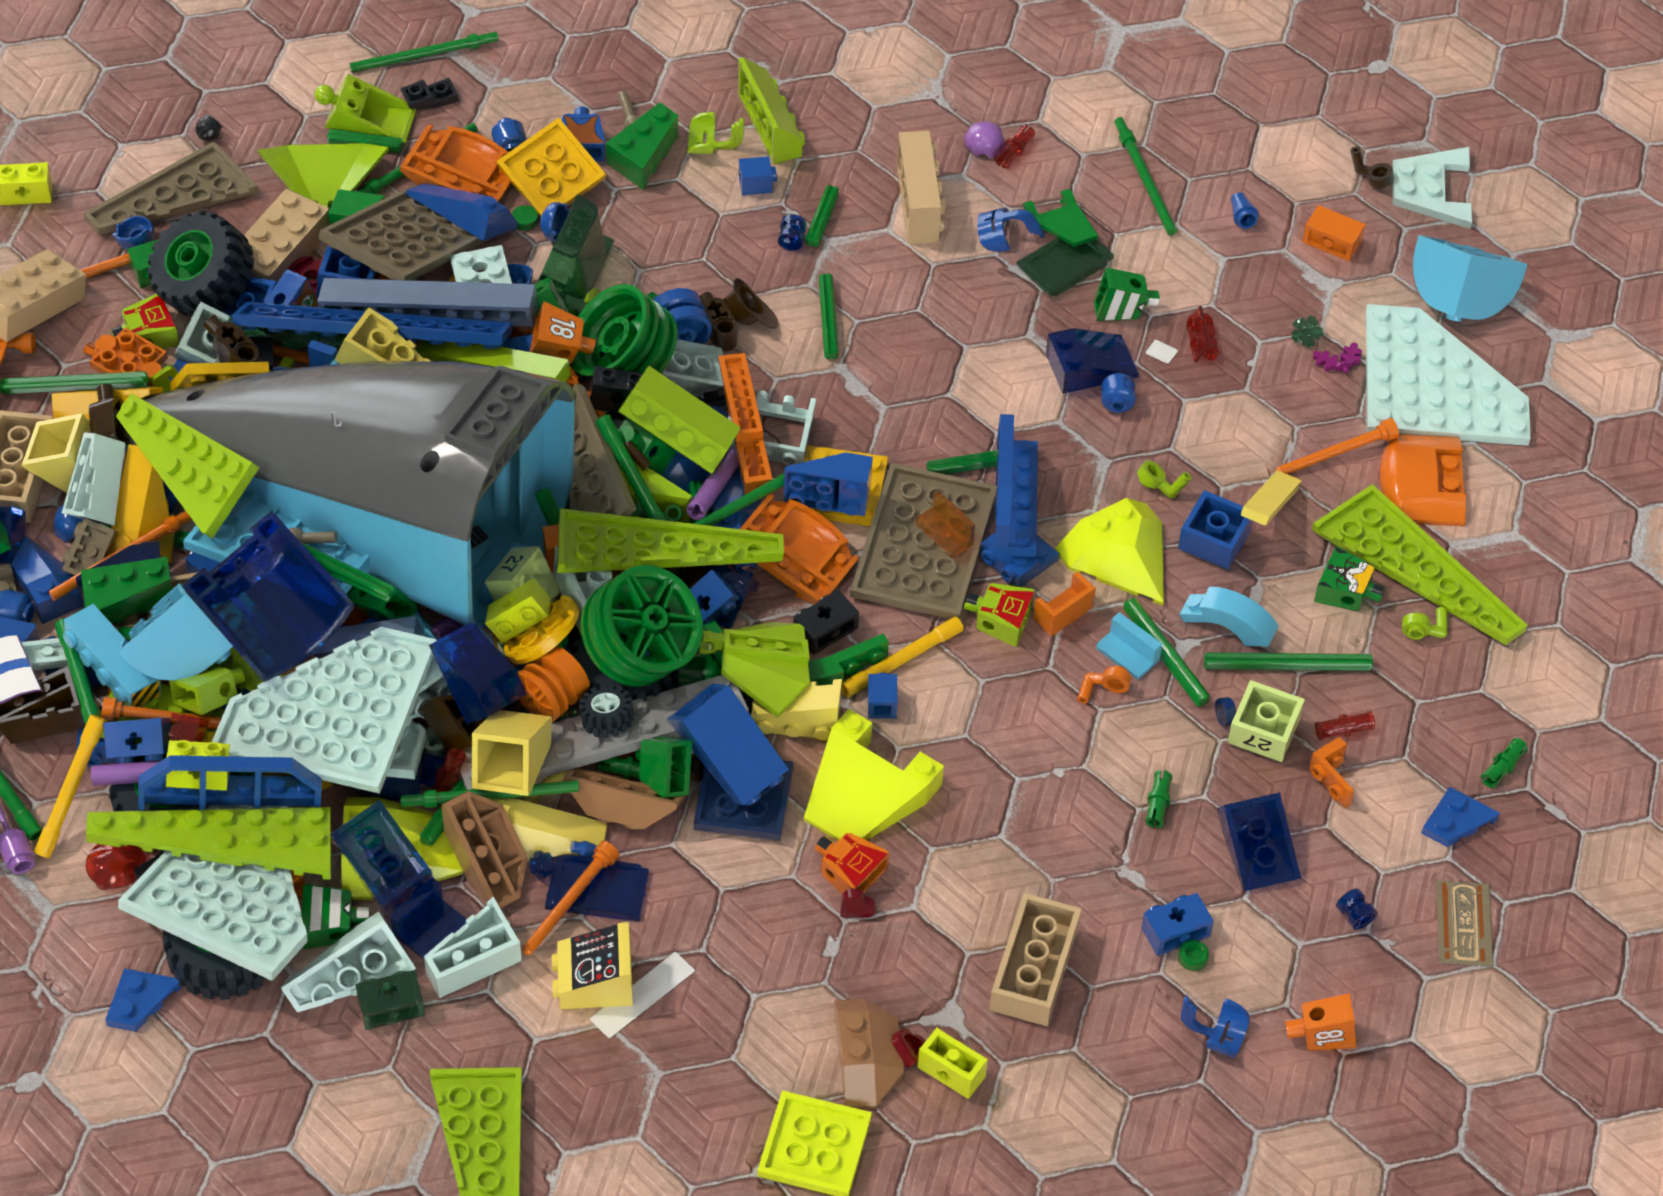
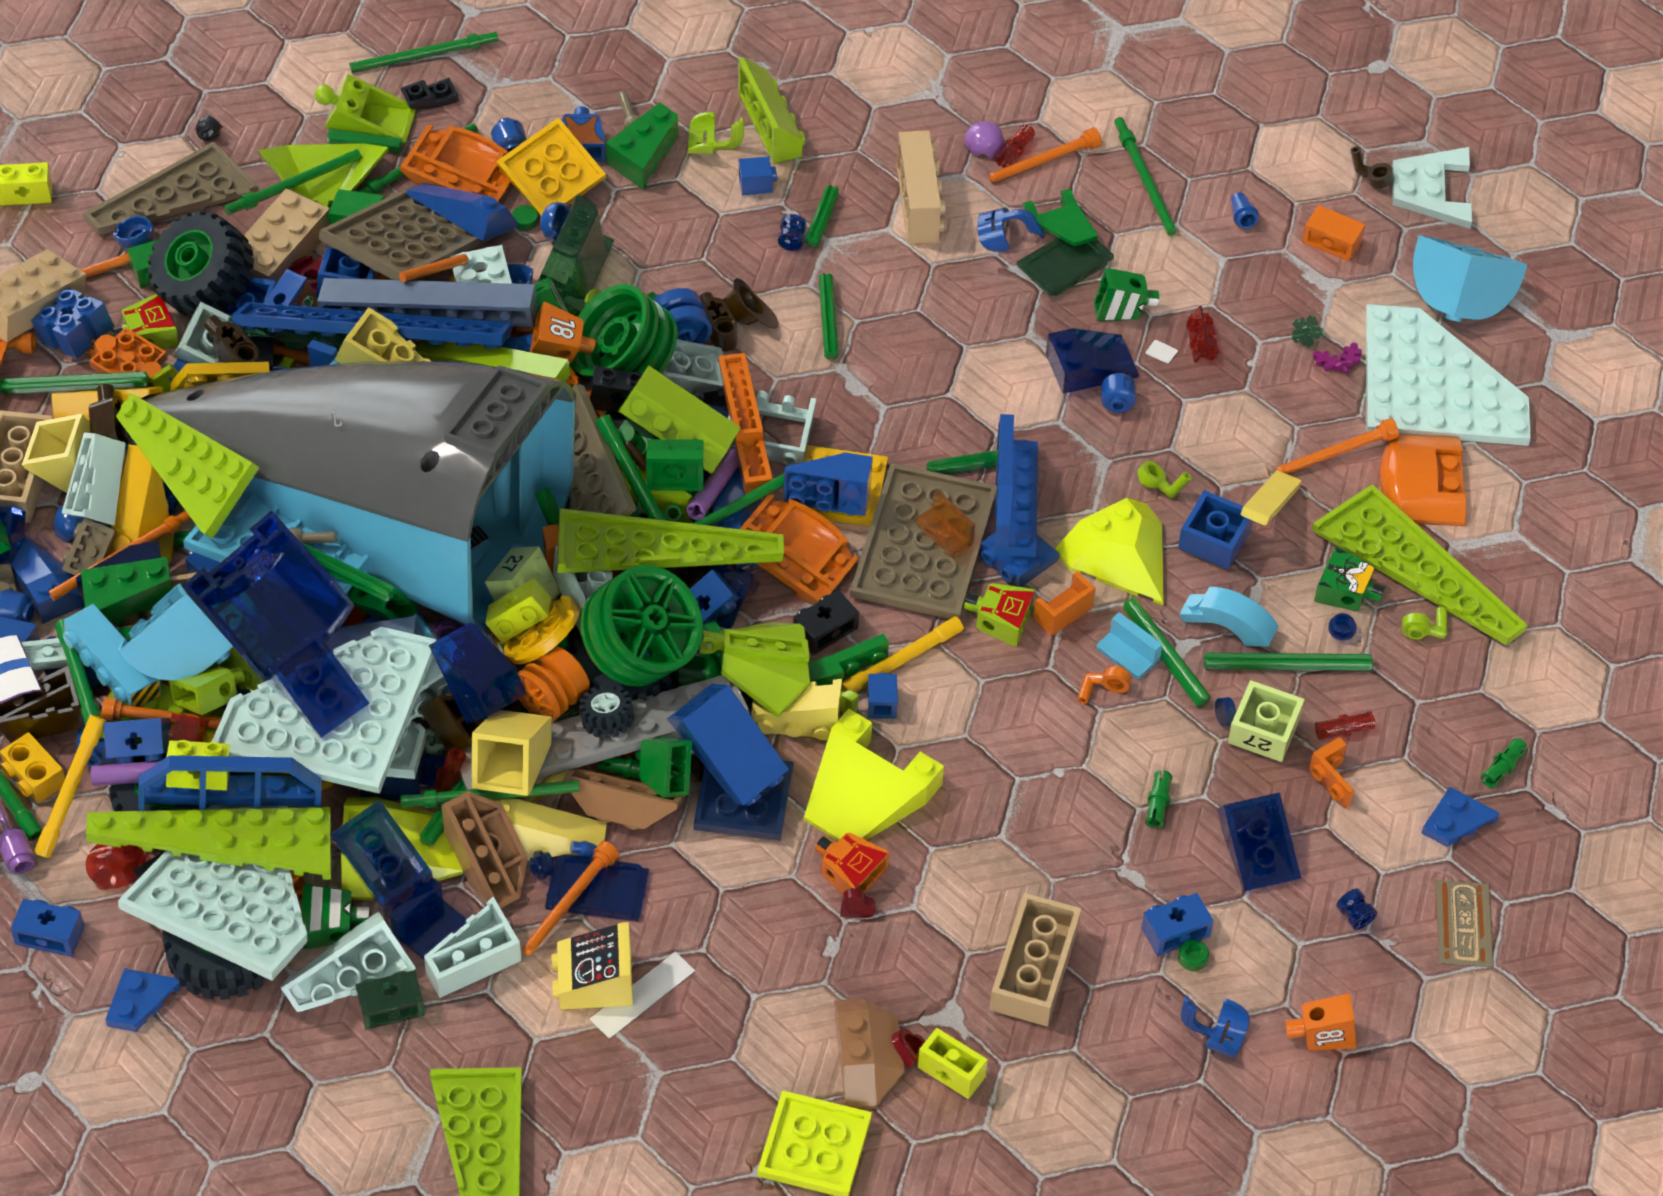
none -> yellow brick [0,732,65,804]
none -> blue brick [10,899,85,957]
none -> blue brick [31,287,115,359]
none -> green bar [224,149,361,216]
none -> clear blue slope [266,632,370,738]
none -> orange bar [399,254,469,283]
none -> green bracket [646,439,704,491]
none -> lime tile [841,690,858,713]
none -> orange piece [989,127,1102,183]
none -> clear blue plate [1328,613,1357,640]

